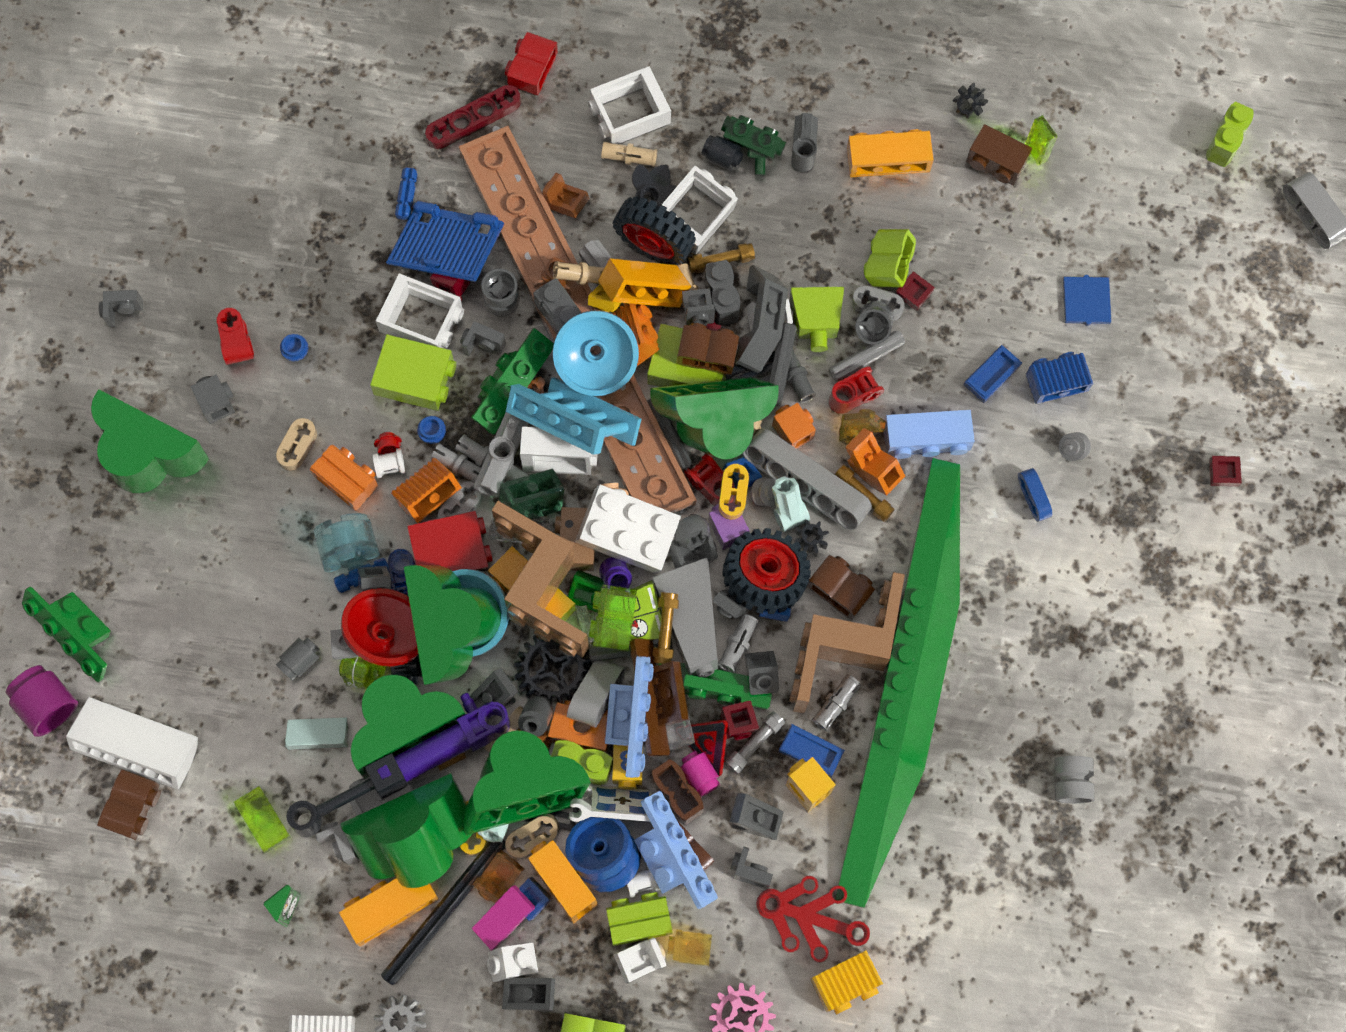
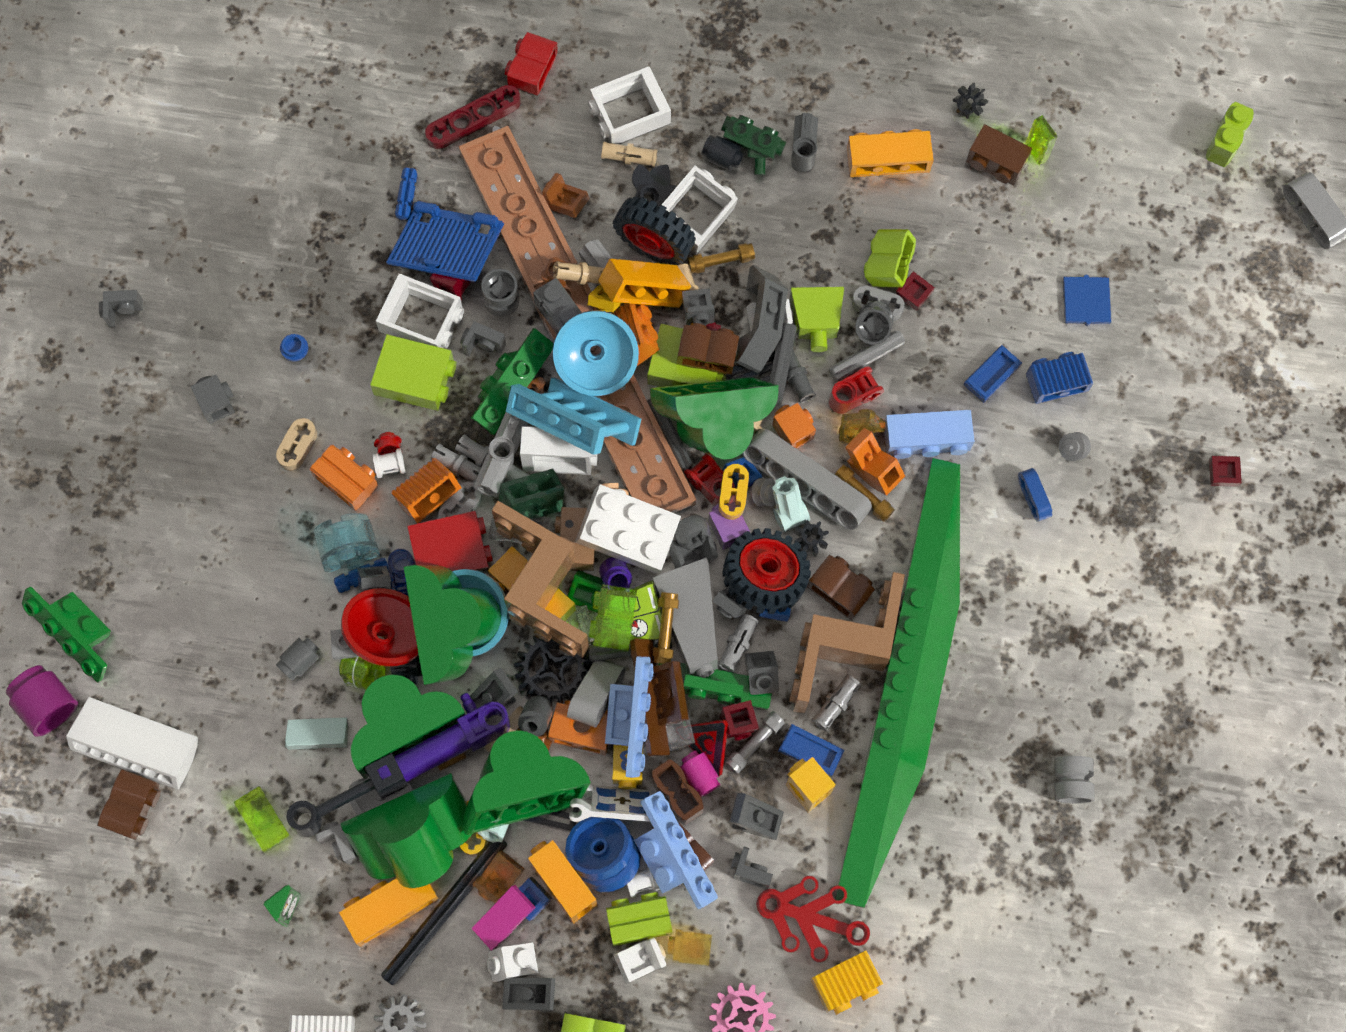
green brick [91,389,209,493] -> none
red piece [217,308,254,365] -> none
blue plate [417,416,446,444] -> none
tan beam [505,814,559,858] -> none
lime brick [551,740,613,786] -> none
dark grey brick [705,260,740,326] -> none

